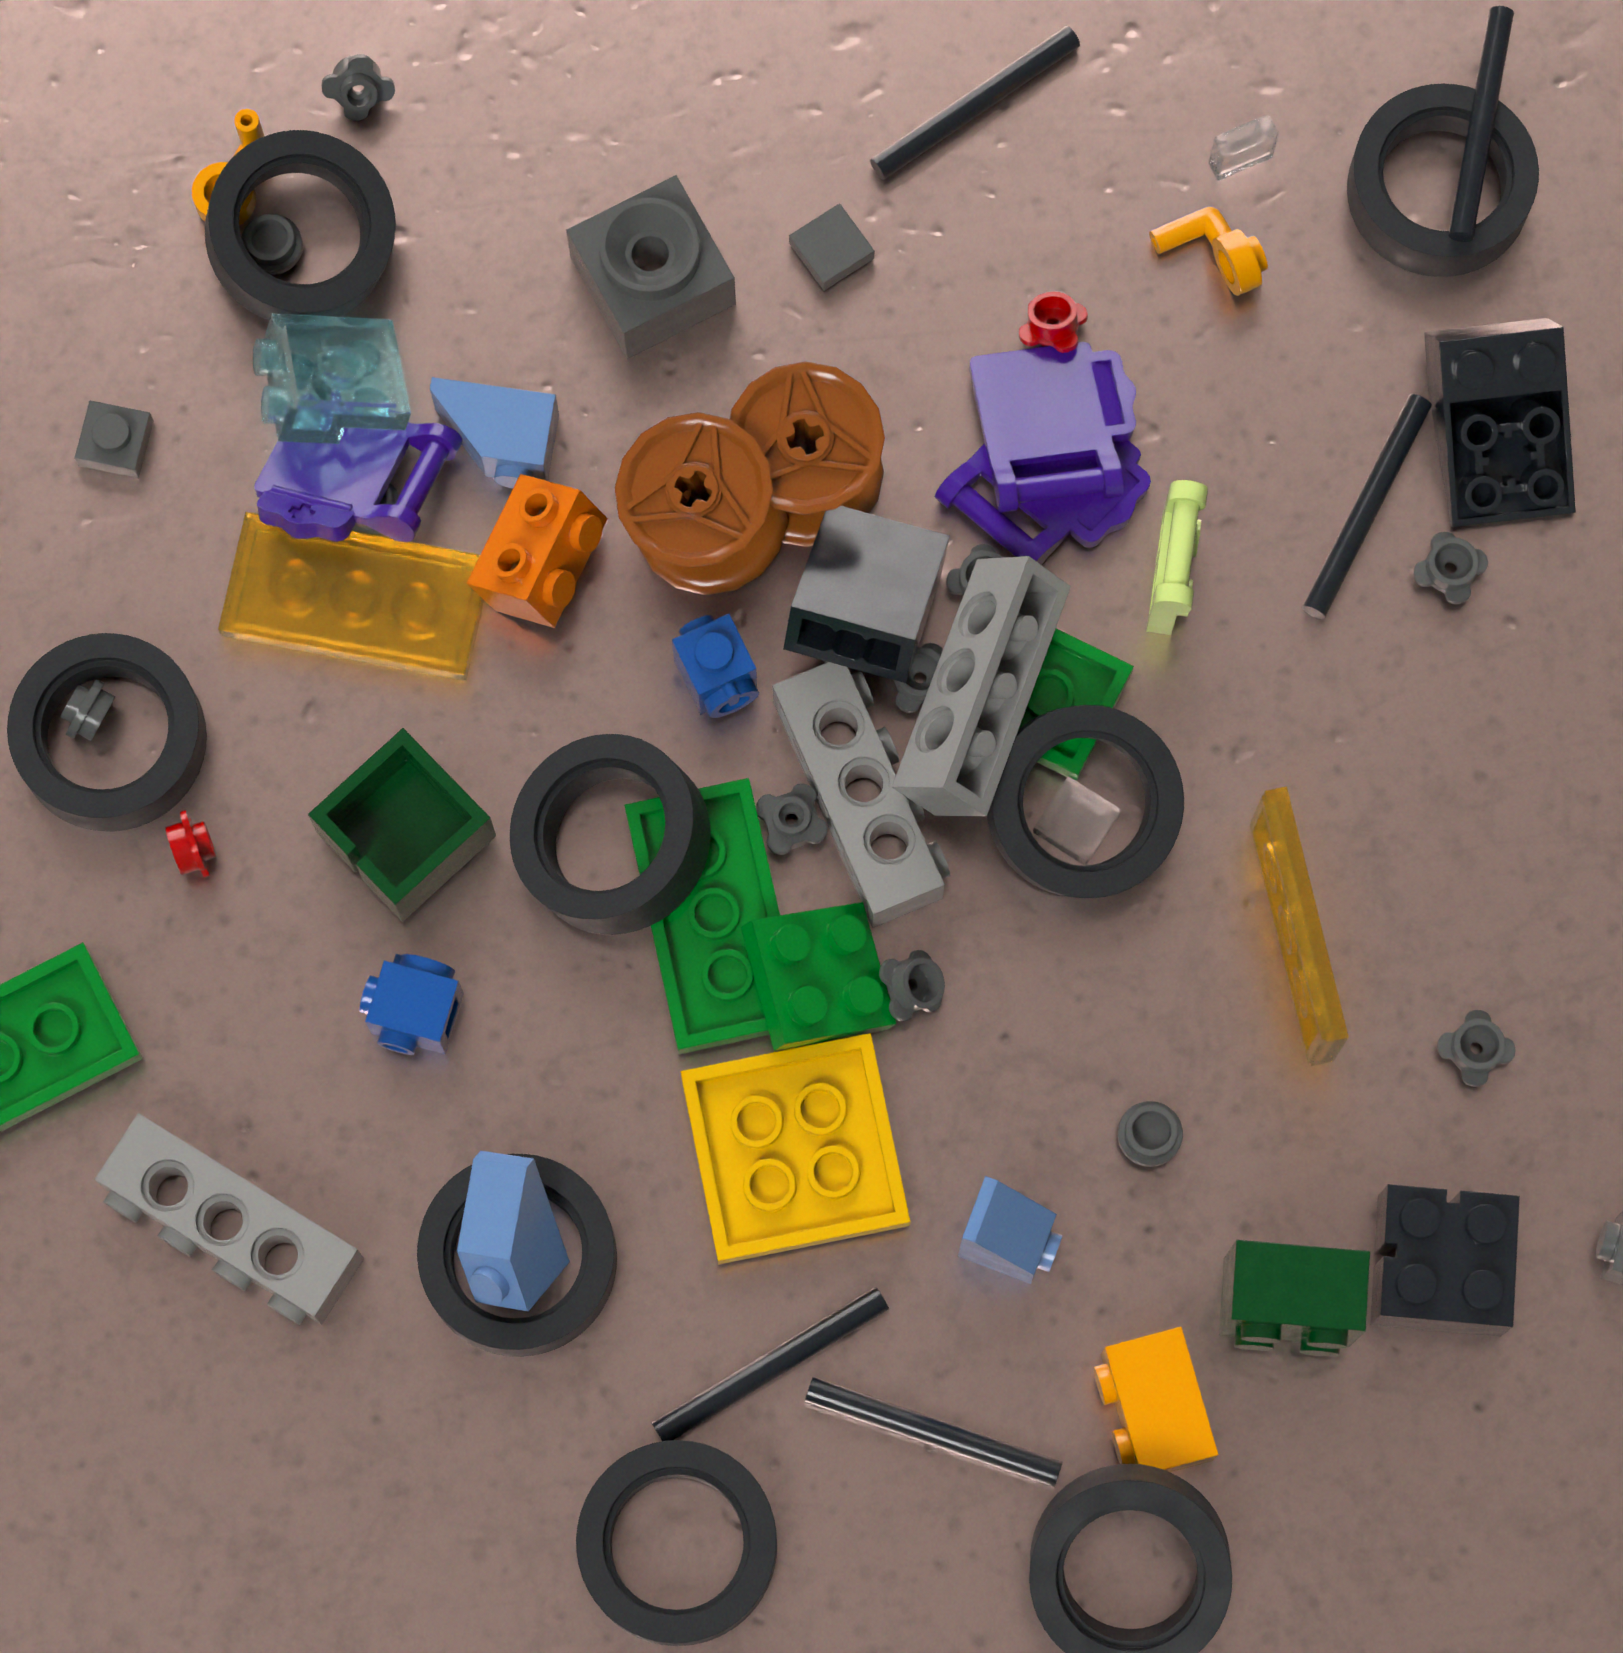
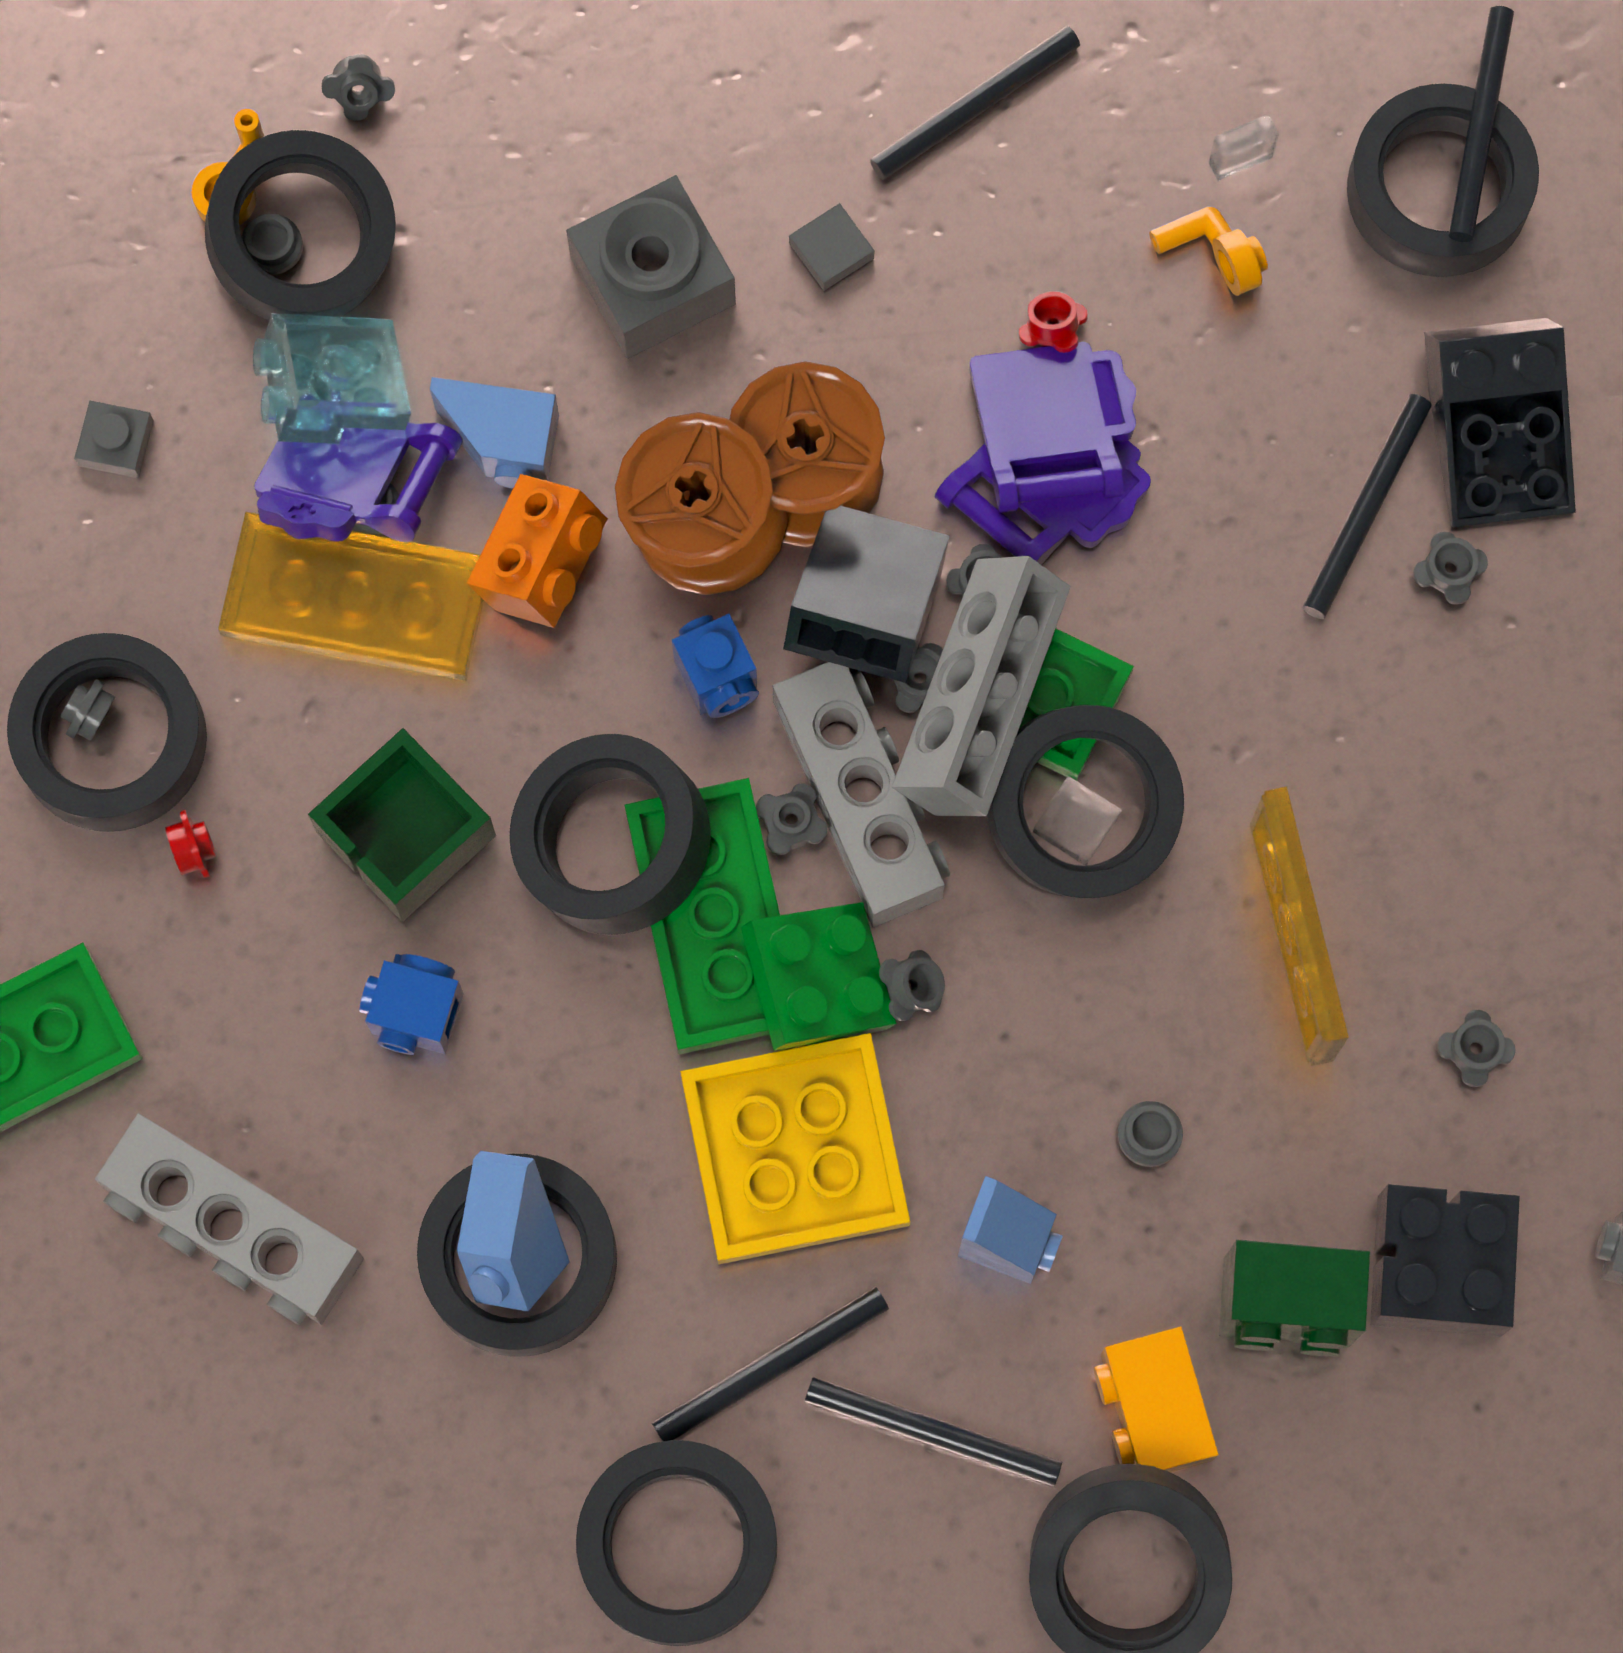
yellowish green plate [1146,480,1208,635] -> none

